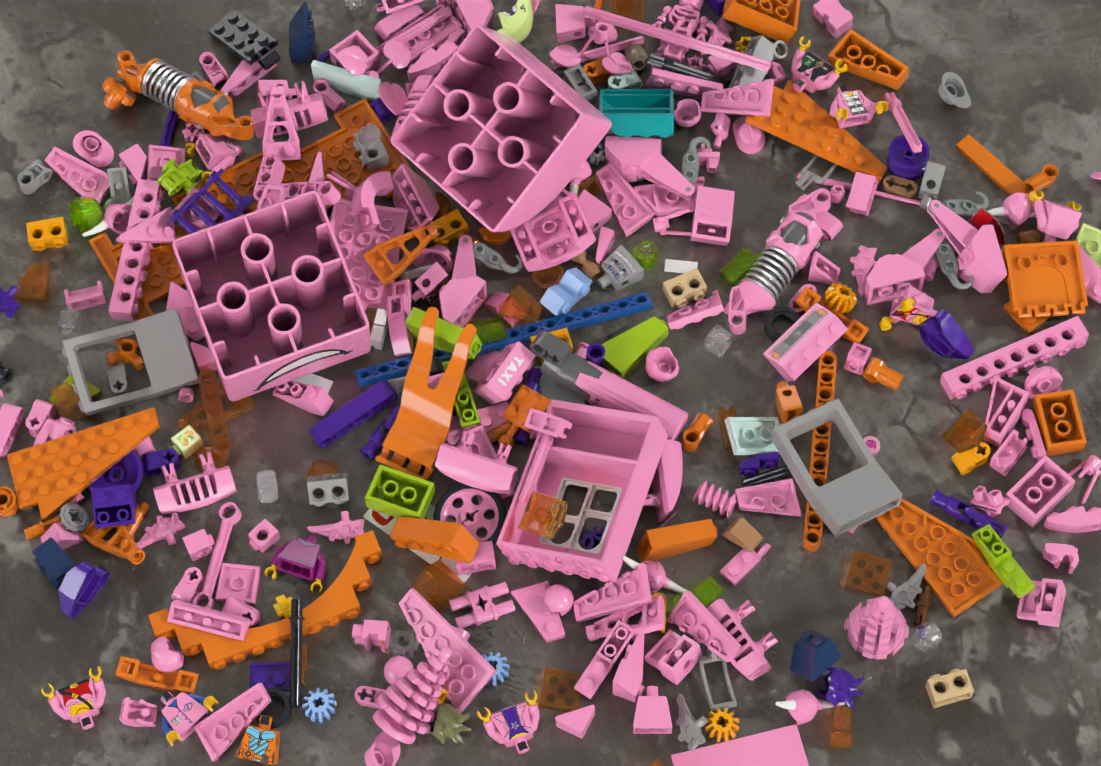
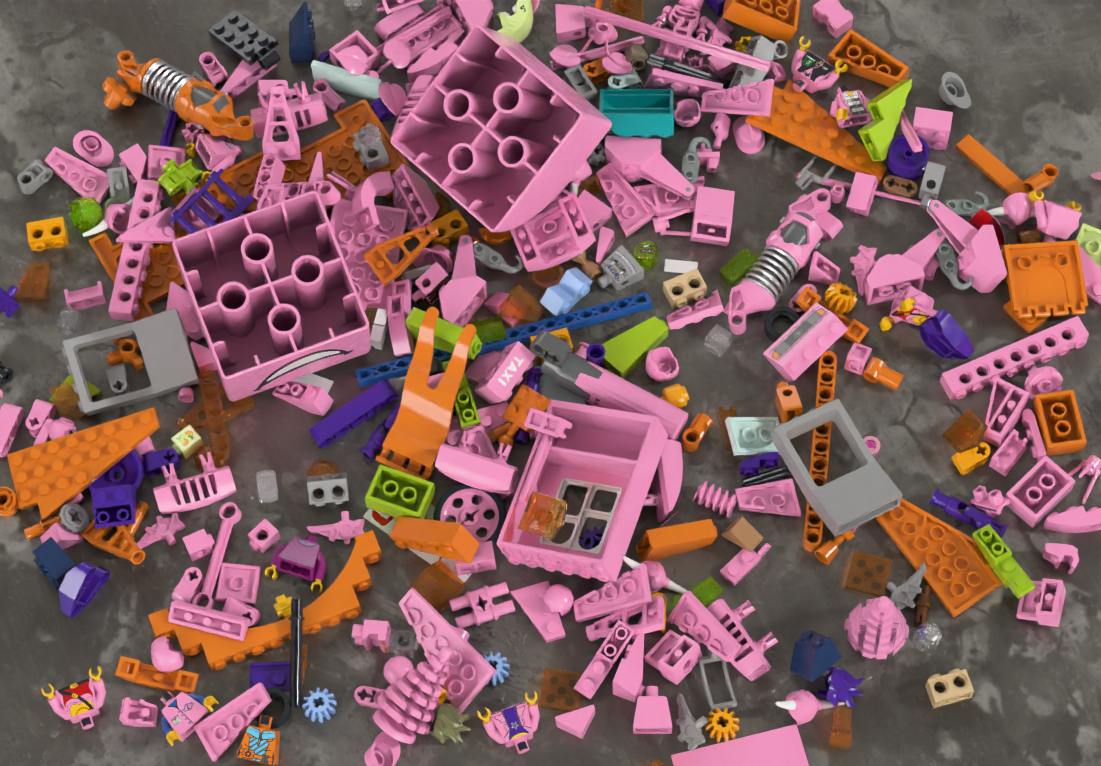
none -> light orange head [660,383,690,408]
none -> orange piece [814,530,854,565]
none -> lime slope [858,79,913,162]
none -> bright pink brick [912,107,953,150]

